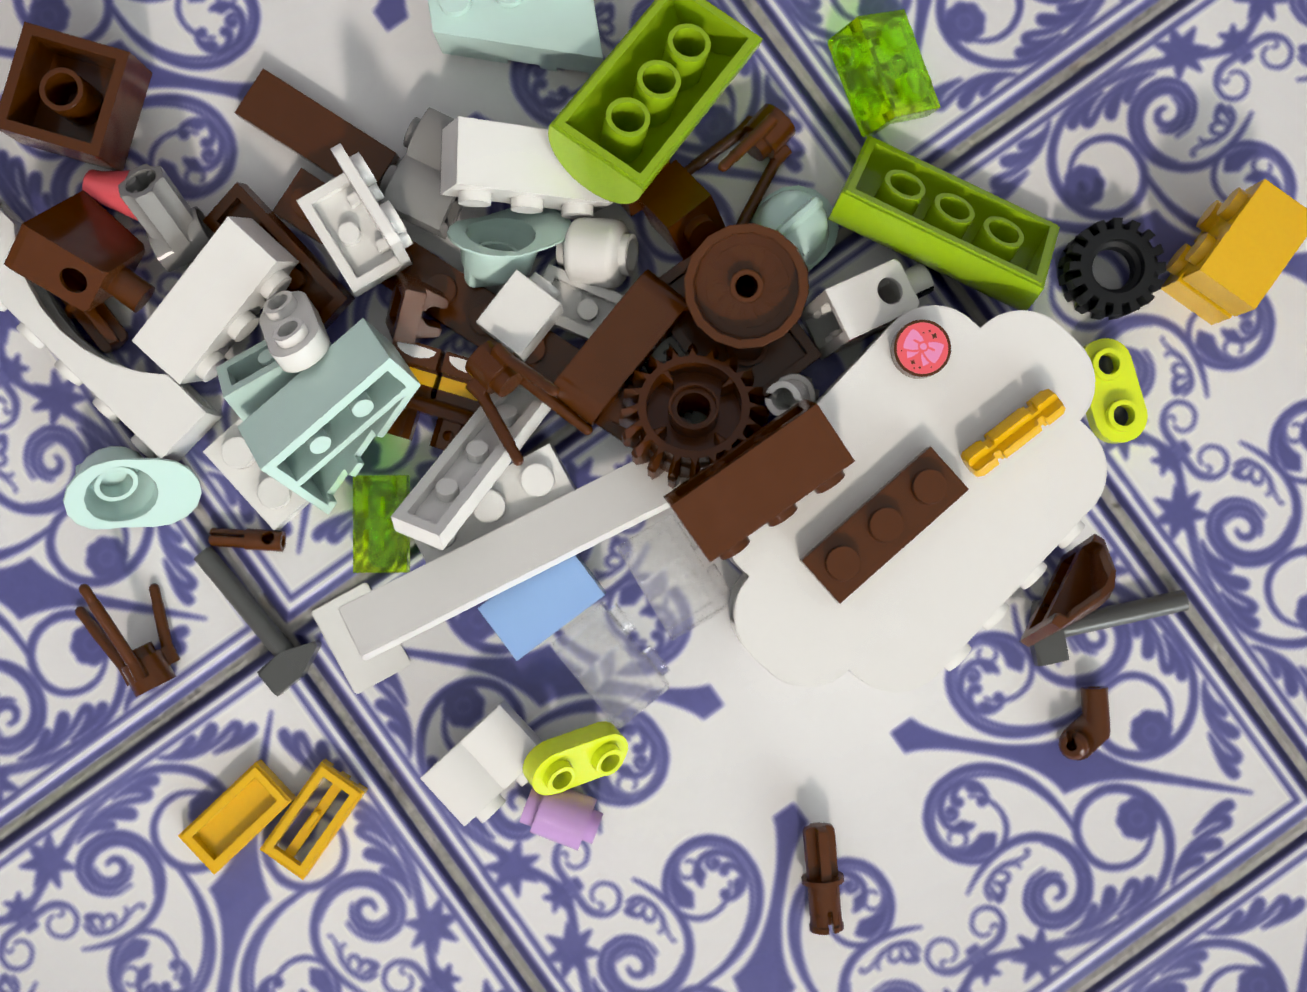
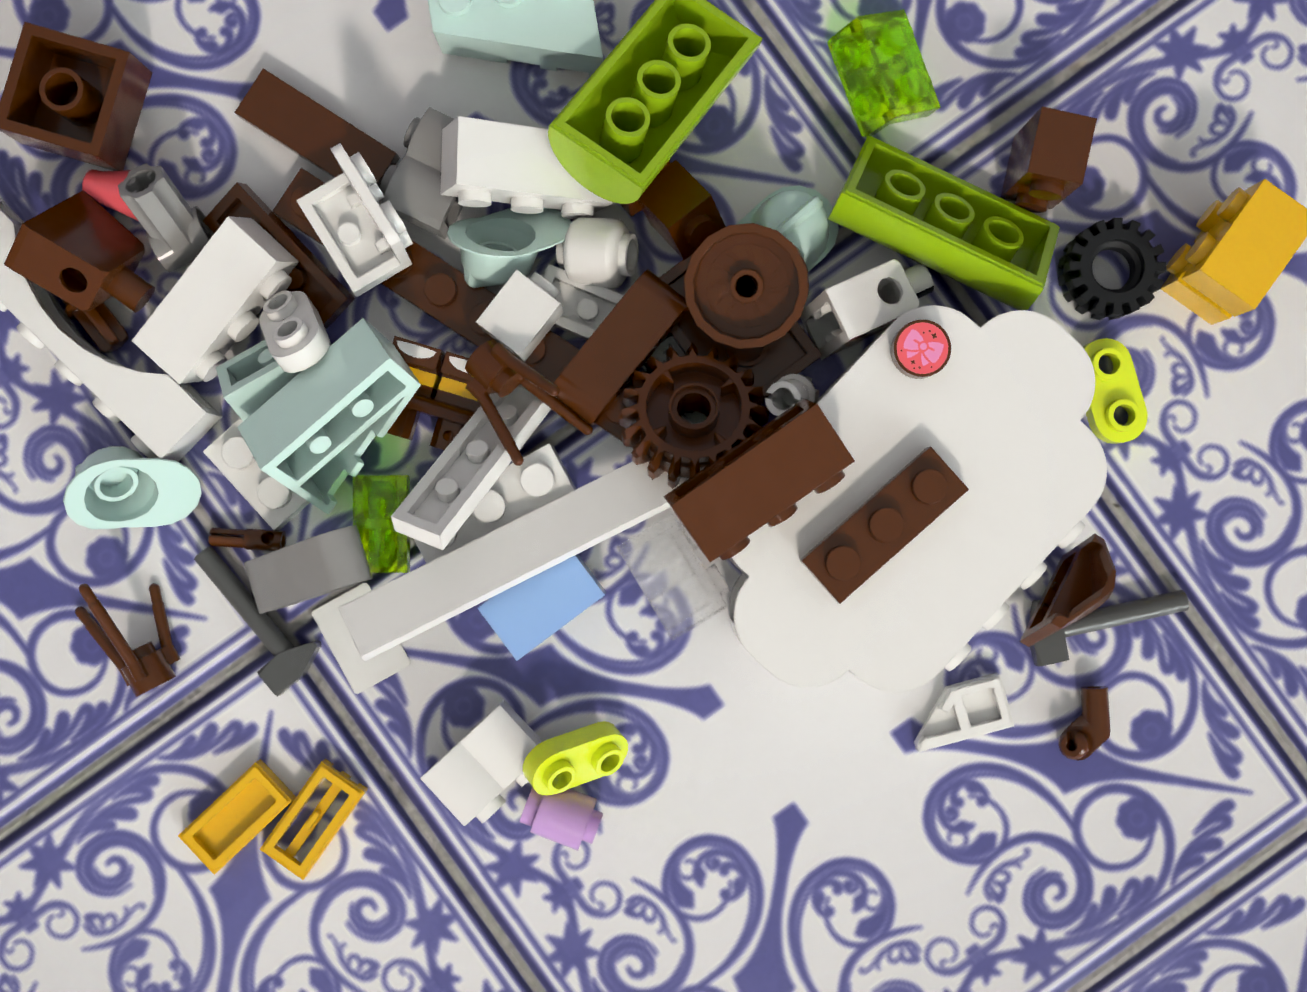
reddish brown tile [385,272,449,345] -> none
clear brick [550,601,670,730] -> none
reddish brown plant [684,103,796,225] -> none
reddish brown axle [801,822,844,935] -> none
yellow axle [961,389,1065,477] -> none
none -> light grey beam [244,525,373,614]
none -> white tile [914,673,1014,752]
none -> reddish brown brick [1000,106,1097,213]

